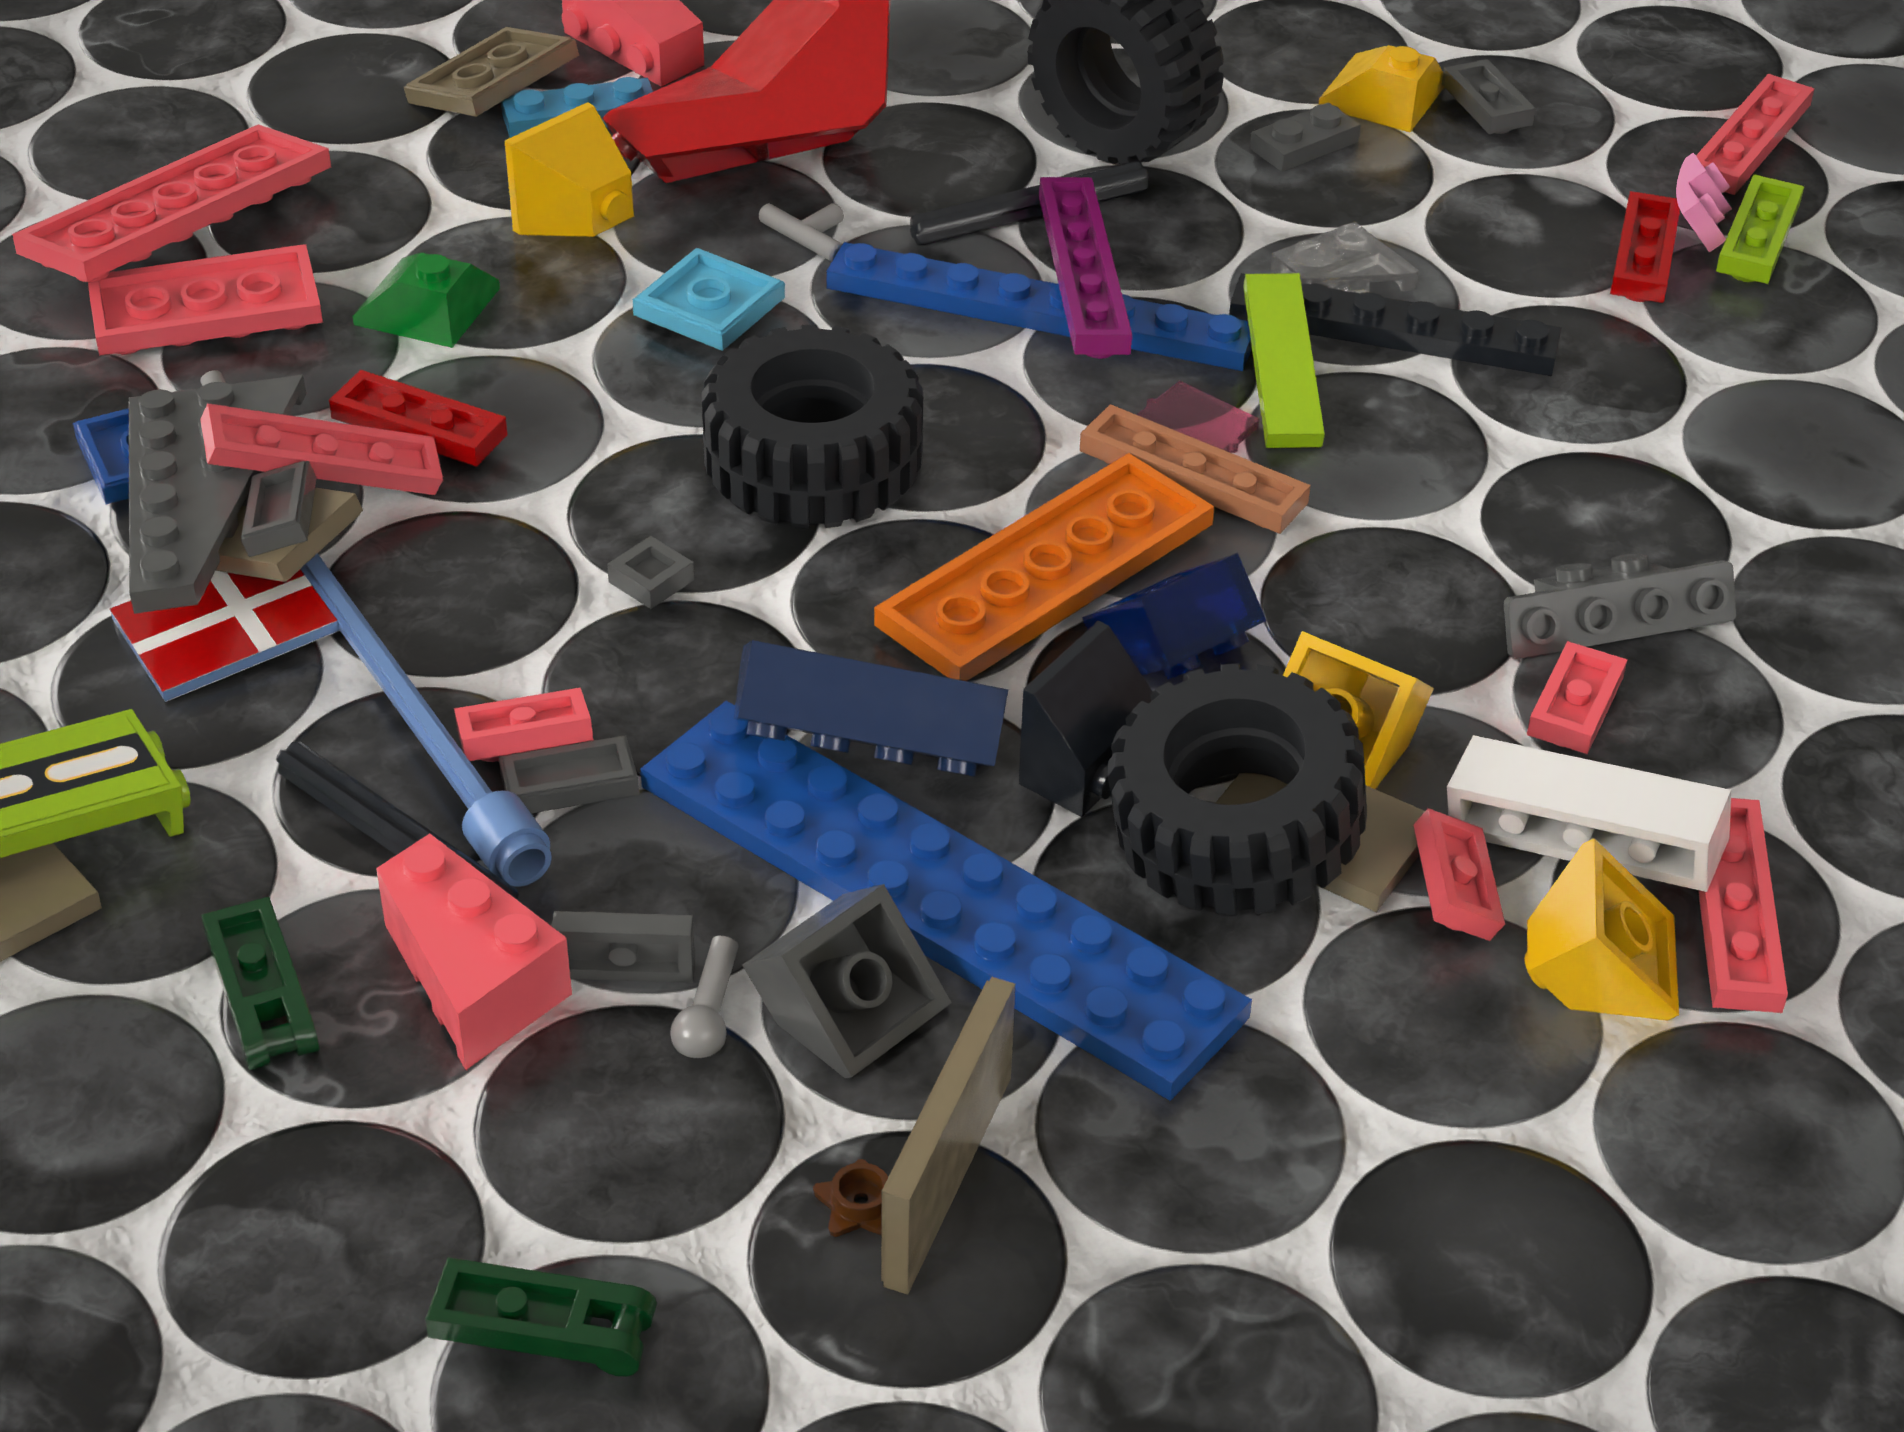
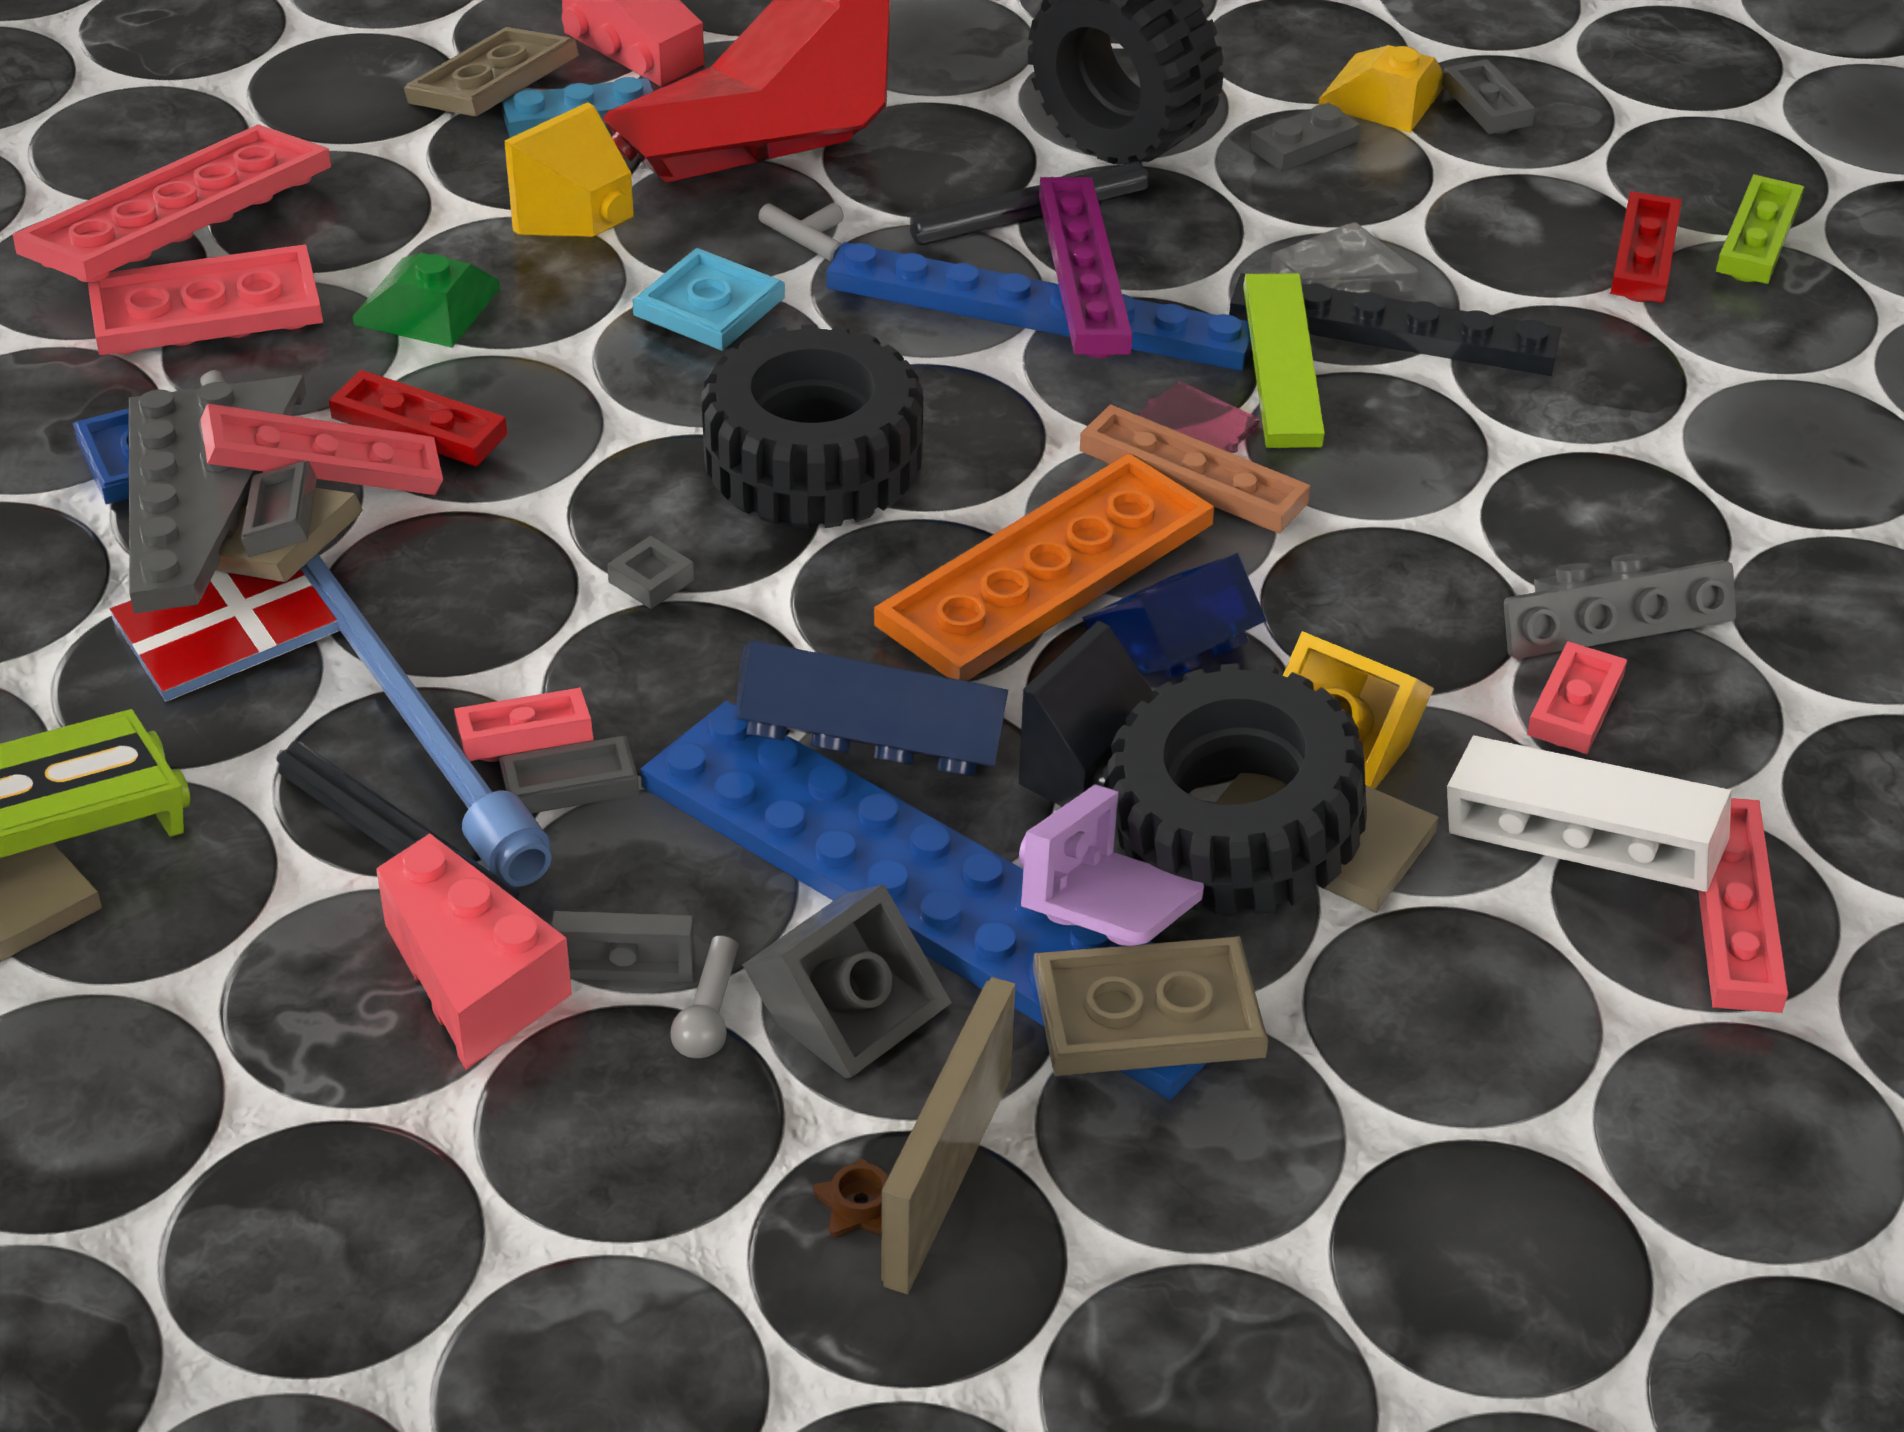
dark green plate [201,897,320,1071] -> none
dark green plate [425,1257,657,1377] -> none
coral plate [1413,808,1505,941] -> none
yellow slope [1524,838,1679,1021] -> none
bright pink slope [1676,153,1732,252] -> none
coral plate [1696,74,1815,195] -> none
none -> lavender bracket [1019,784,1204,946]
none -> dark tan tile [1033,936,1268,1076]

